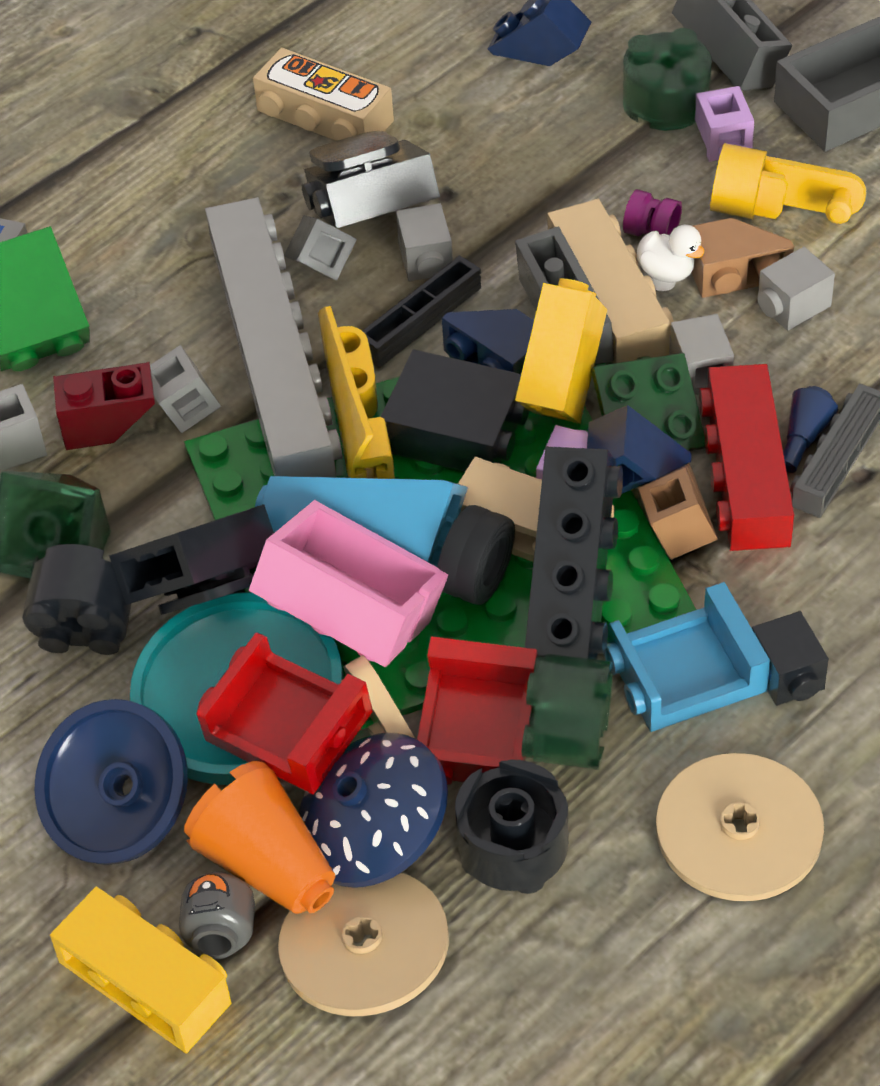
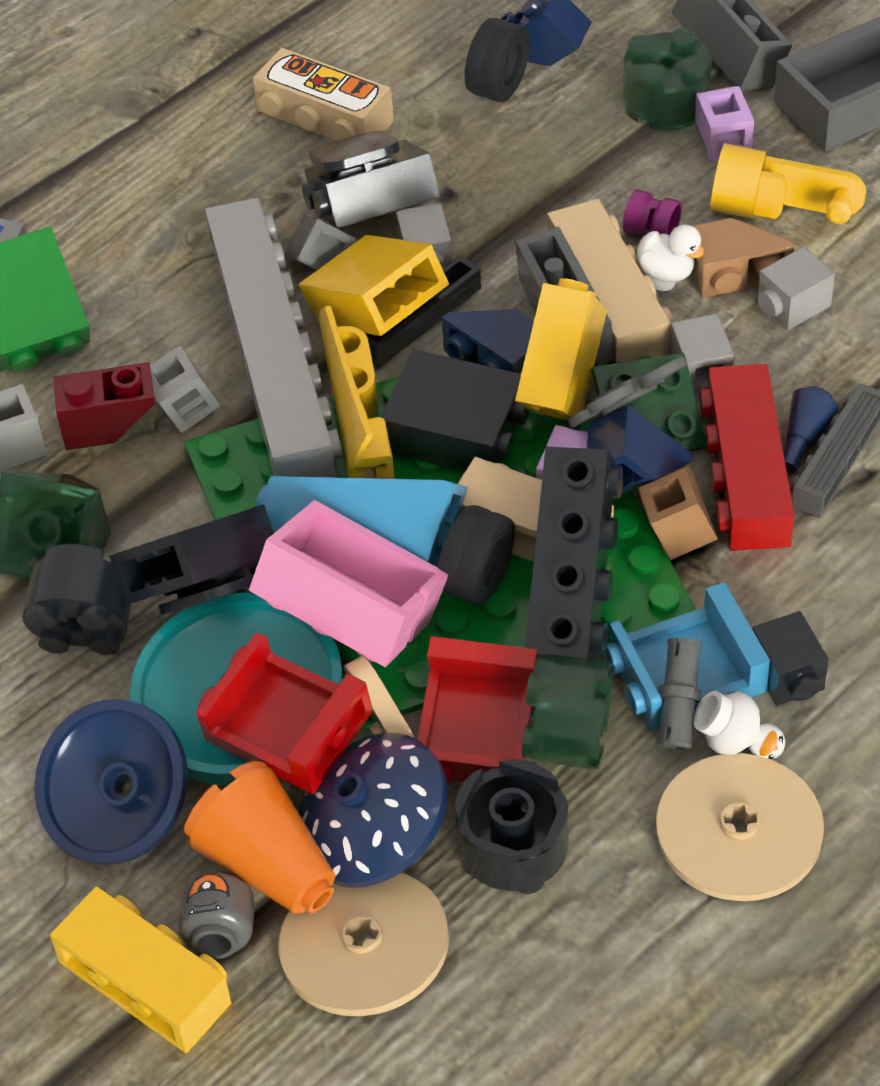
none -> yellow brick [298,235,449,336]
none -> black tyre [464,18,530,102]
none -> dark grey piece [567,356,688,429]
none -> dark grey pin [656,638,702,750]
none -> white animal [694,691,785,760]

